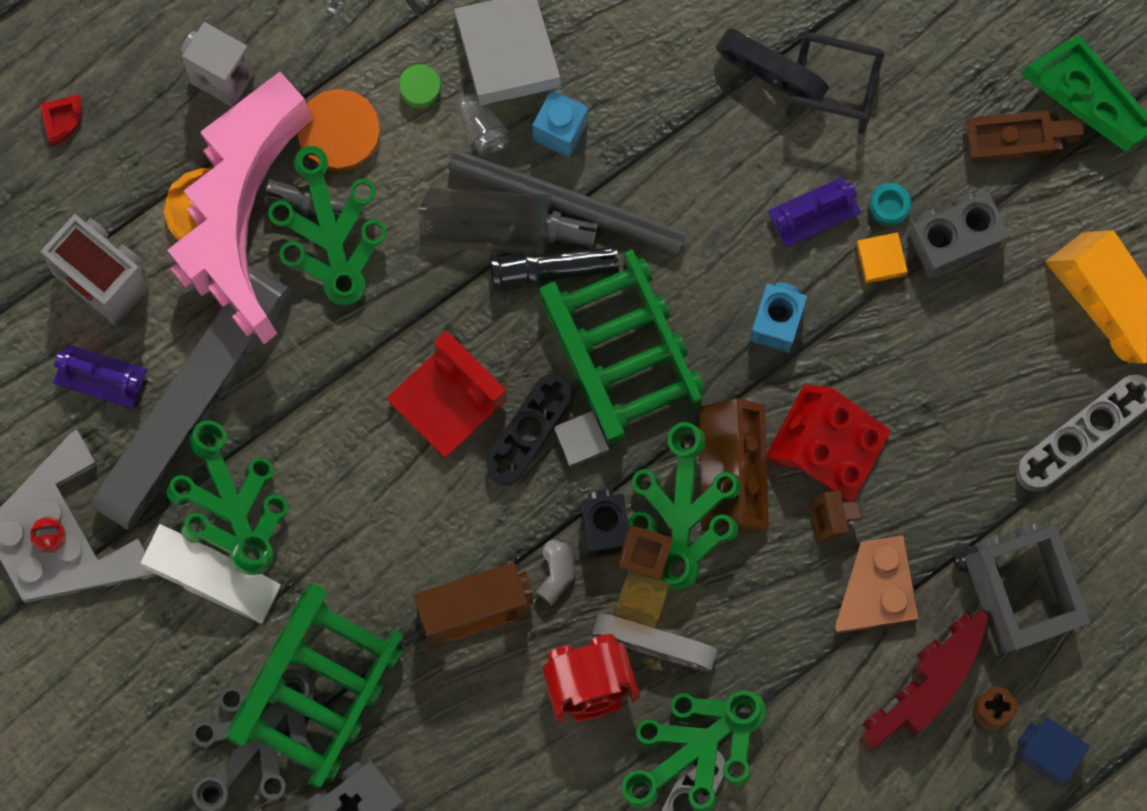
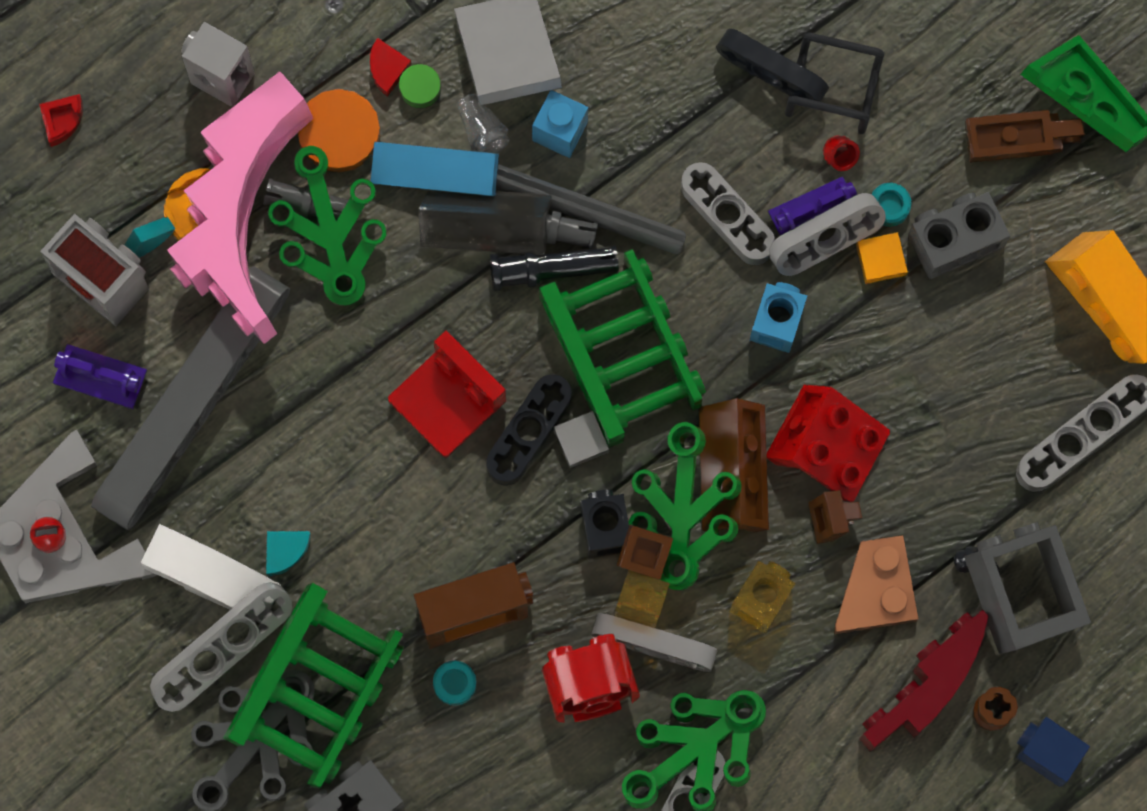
green plant [166,420,289,575] -> none
light grey arm [535,540,575,606] -> none
none -> teal tile [124,217,175,258]
none -> light grey beam [150,582,292,712]
none -> teal tile [266,531,311,576]
none -> red tile [370,38,411,97]
none -> dark azure tile [371,142,499,196]
none -> teal tile [433,660,476,706]
none -> light grey beam [681,162,775,265]
none -> clear yellow brick [729,561,796,634]
none -> light grey beam [769,193,886,276]
none -> red hinge [822,135,860,171]

